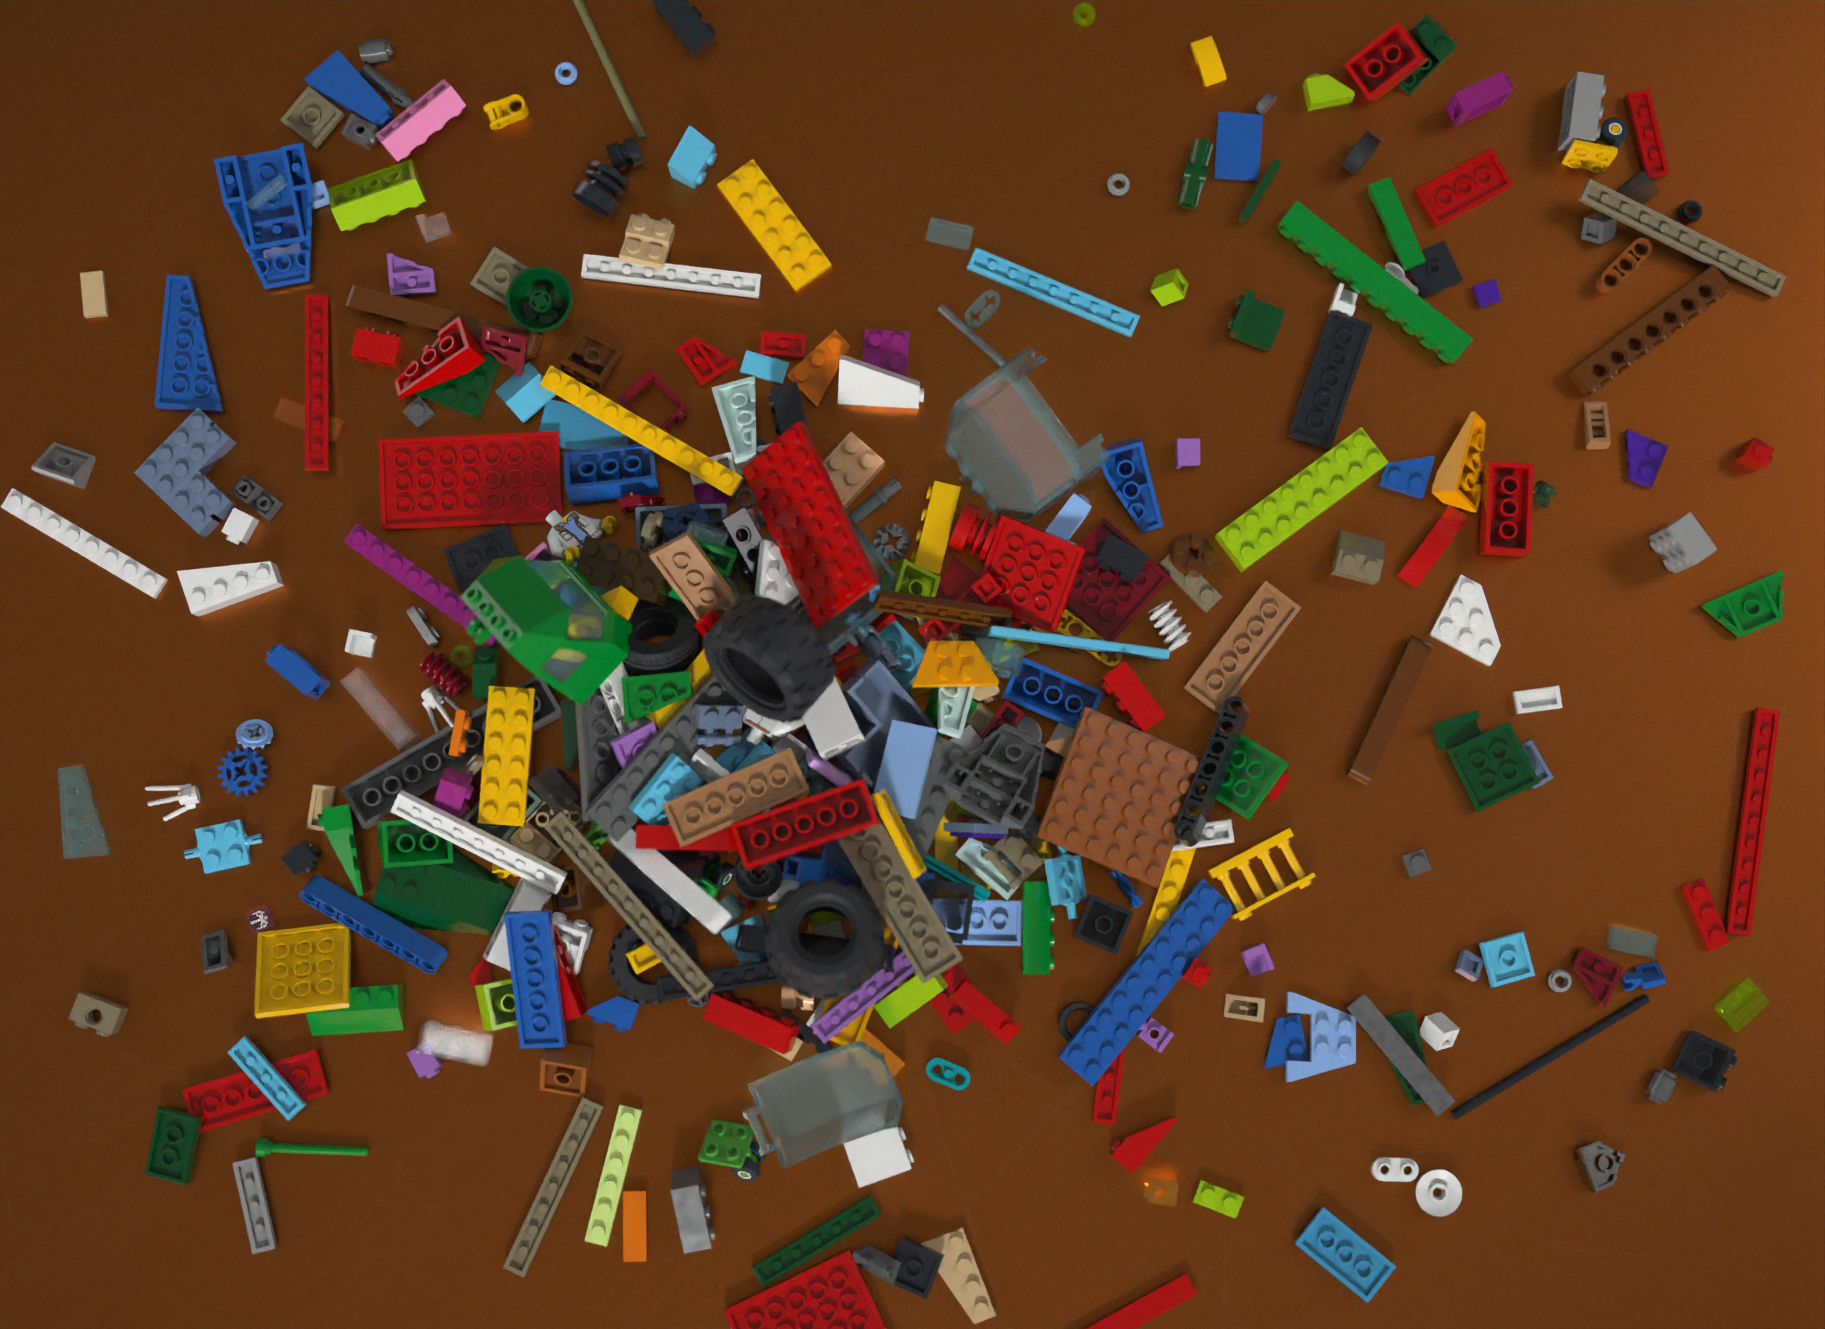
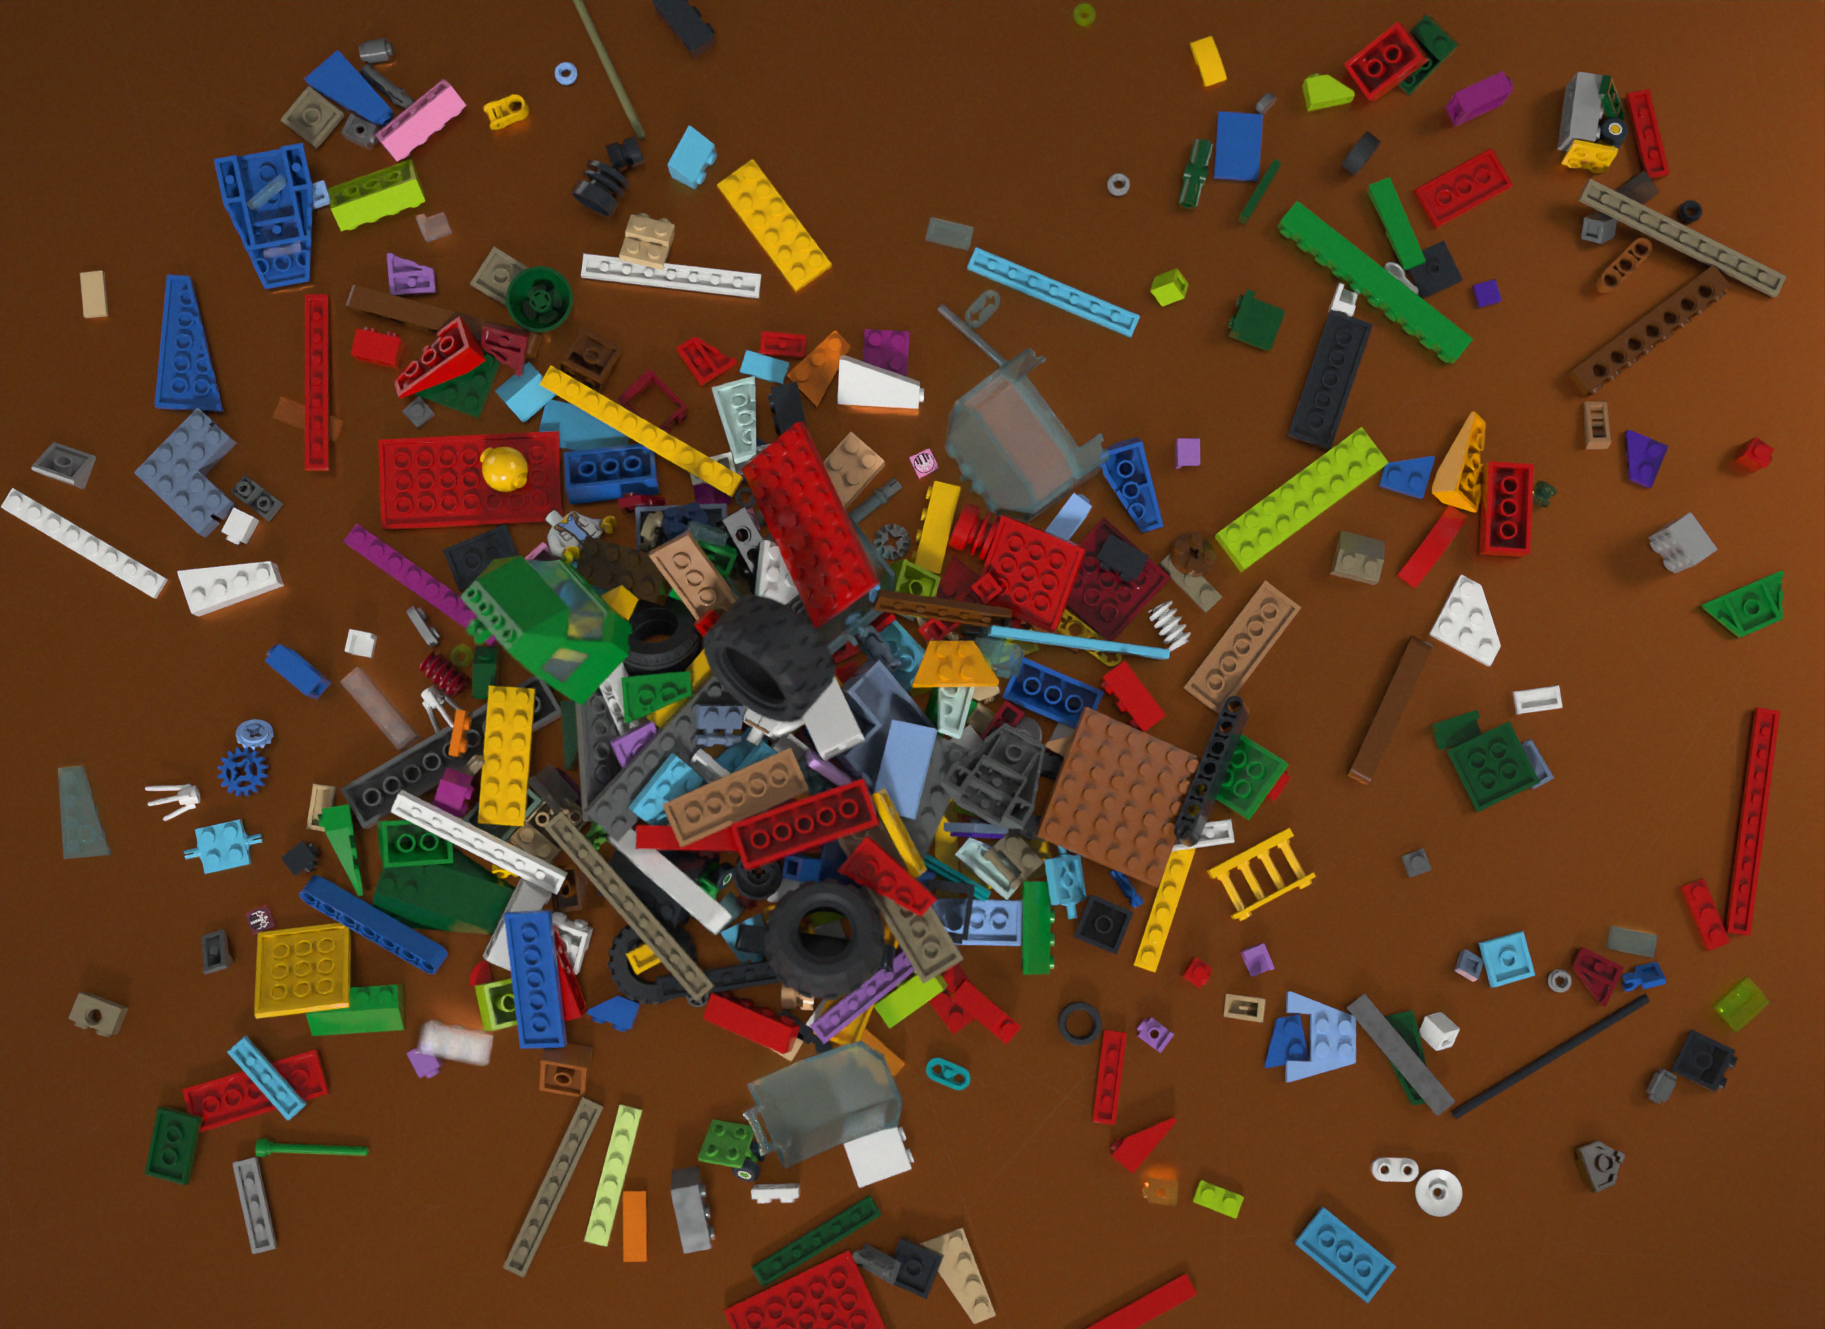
blue plate [1057,878,1236,1086] -> none
none -> yellow brick [480,447,528,492]
none -> white plate [752,1183,800,1203]
none -> red wing [837,836,938,917]
none -> bright pink tile [909,448,939,479]
none -> dark green tile [1598,75,1625,121]

